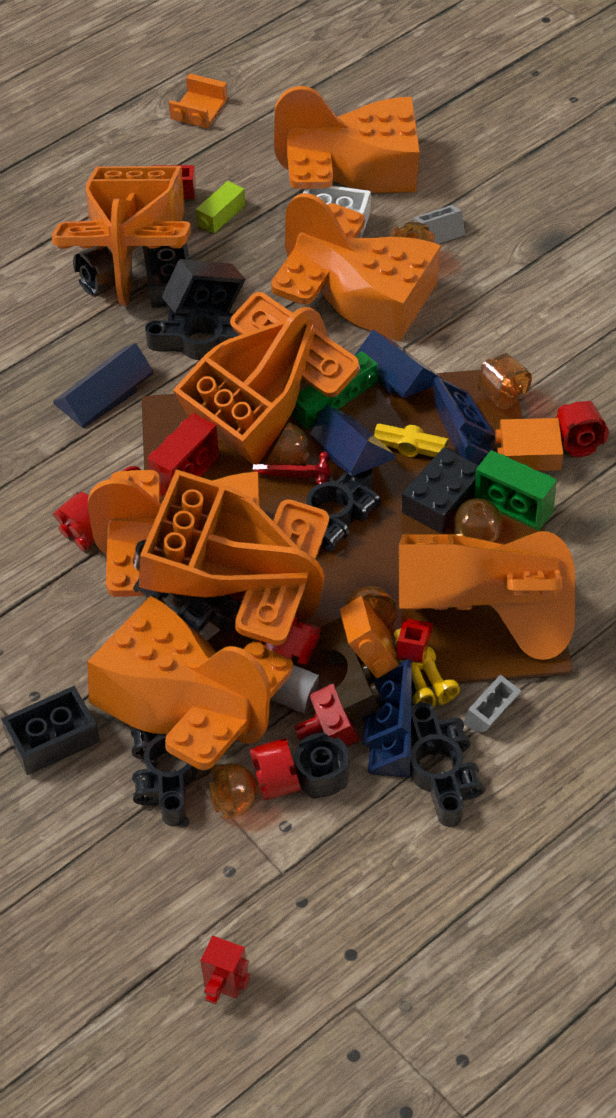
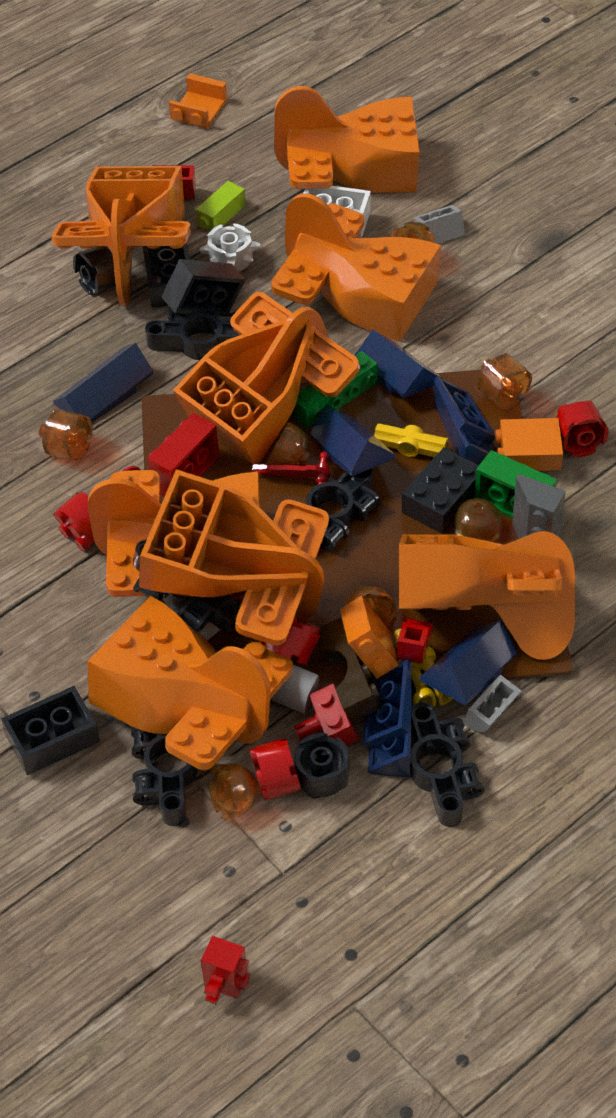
none -> clear orange brick [39,408,93,461]
none -> white brick [200,223,260,271]
none -> dark blue slope [419,619,517,705]
none -> dark grey slope [512,474,566,539]

